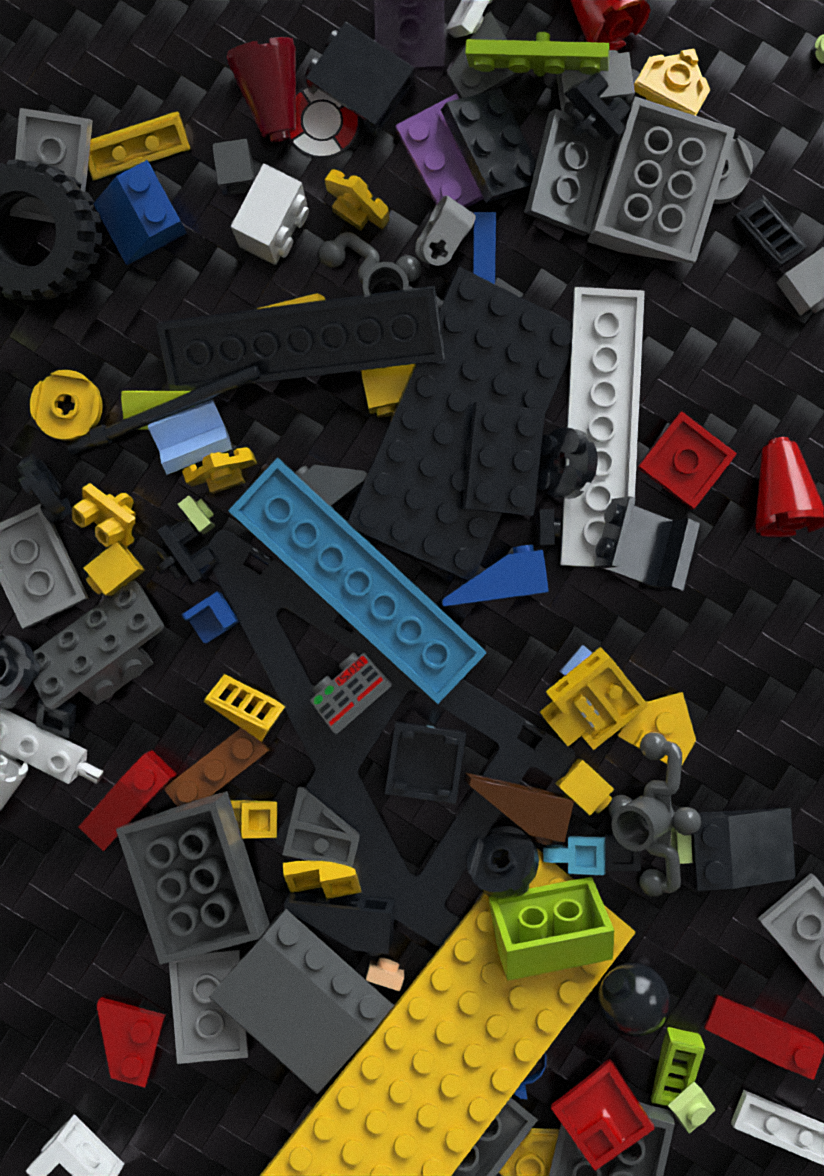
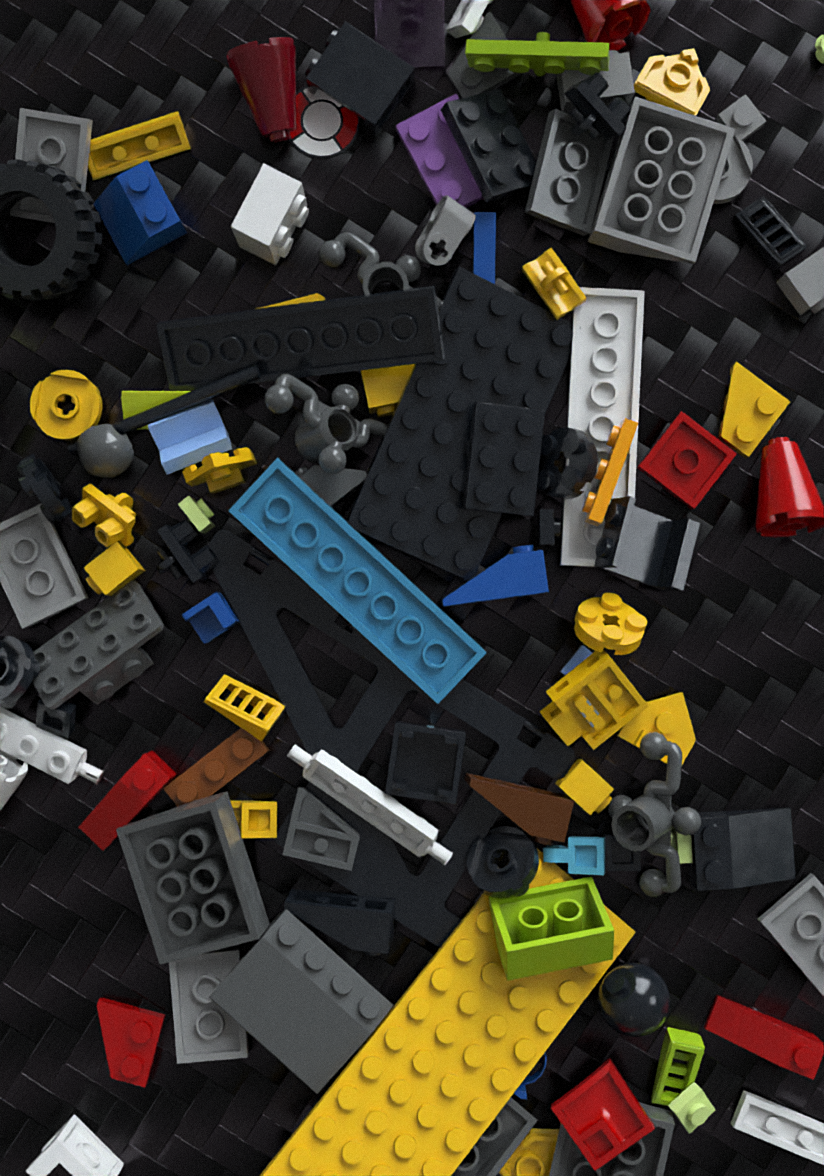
dark grey panel [213,139,255,196] -> none
yellow slope [283,861,361,899] -> none
dark grey slope [310,652,392,735] -> none
yellow plate [325,169,389,231] -> none
light nougat plate [366,958,404,991] -> none
none -> dark grey hair [76,424,134,478]
none -> dark grey wheel [265,374,387,474]
none -> white plate [287,744,453,865]
none -> yellow hips [522,247,587,320]
none -> yellow plate [574,592,647,655]
none -> light orange plate [582,418,638,527]
none -> light grey plate [715,94,766,141]
none -> yellow wing [718,362,790,459]

